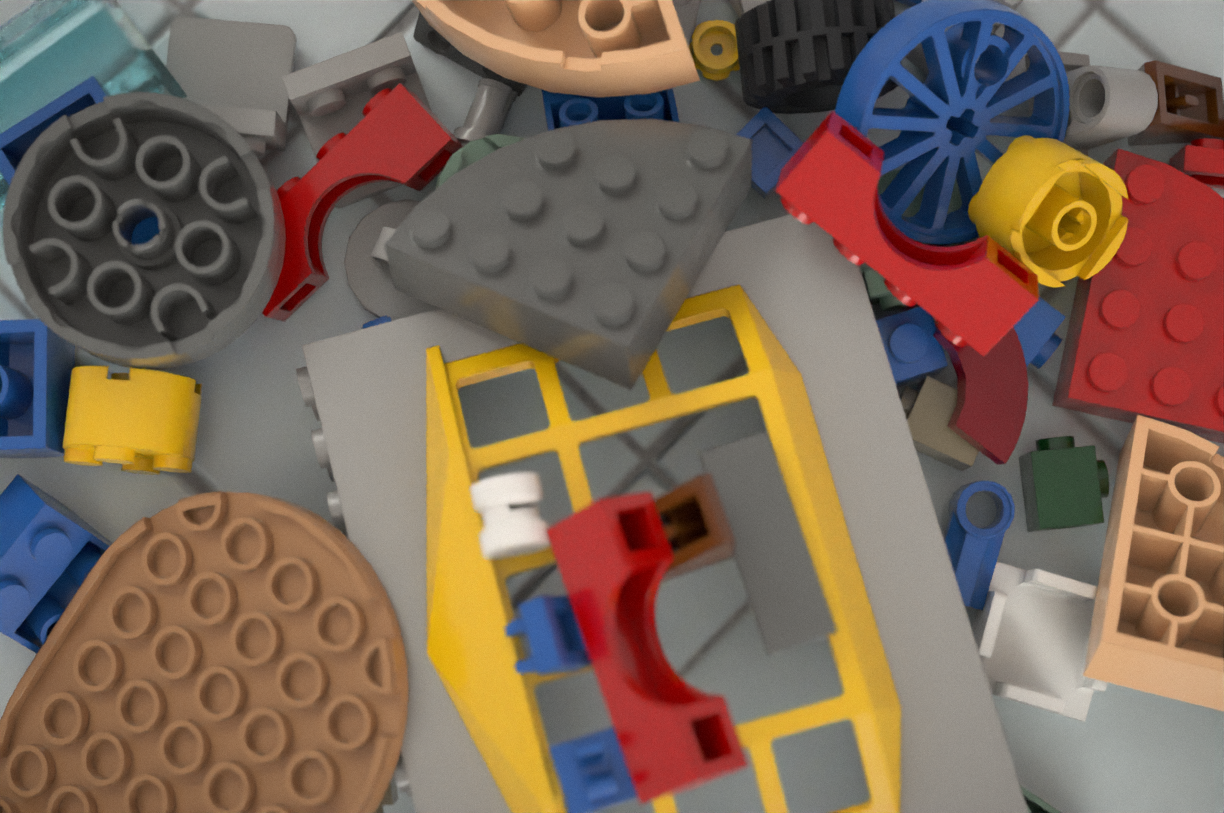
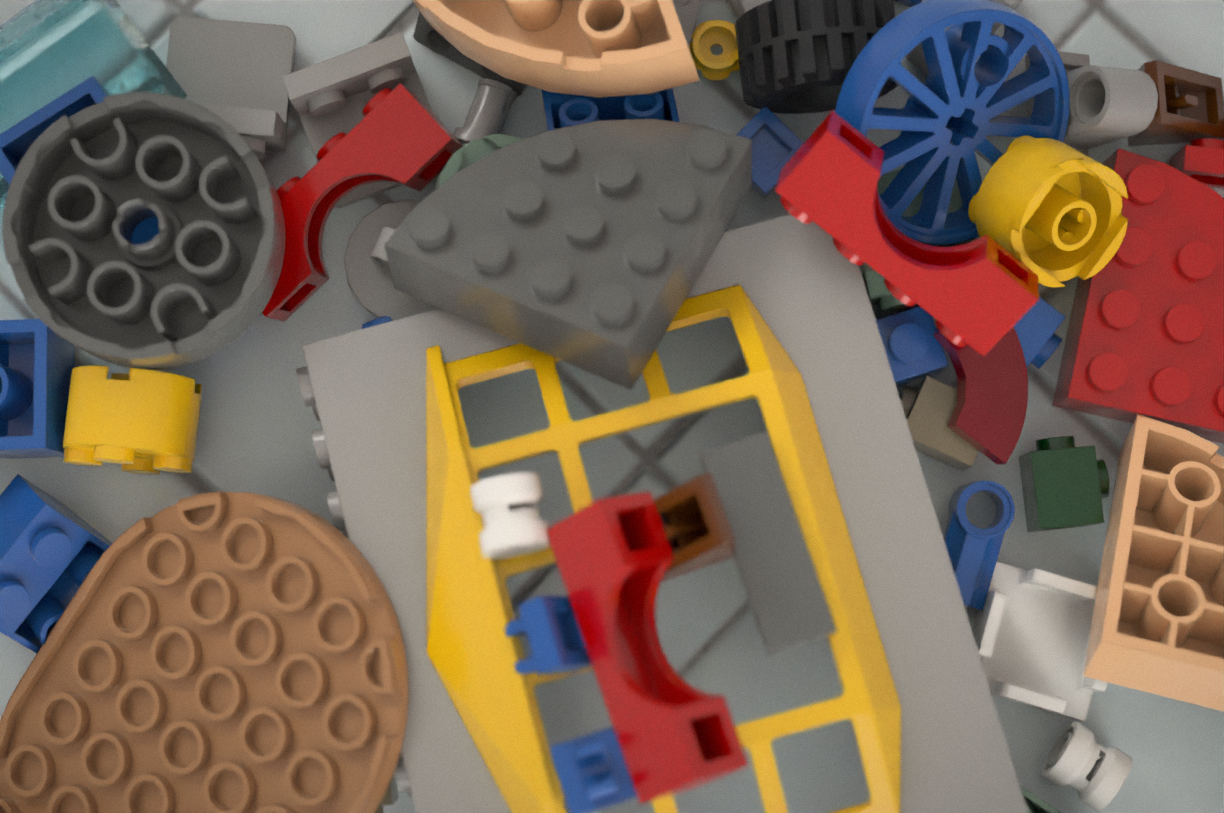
none -> white wheel [1041,721,1133,812]

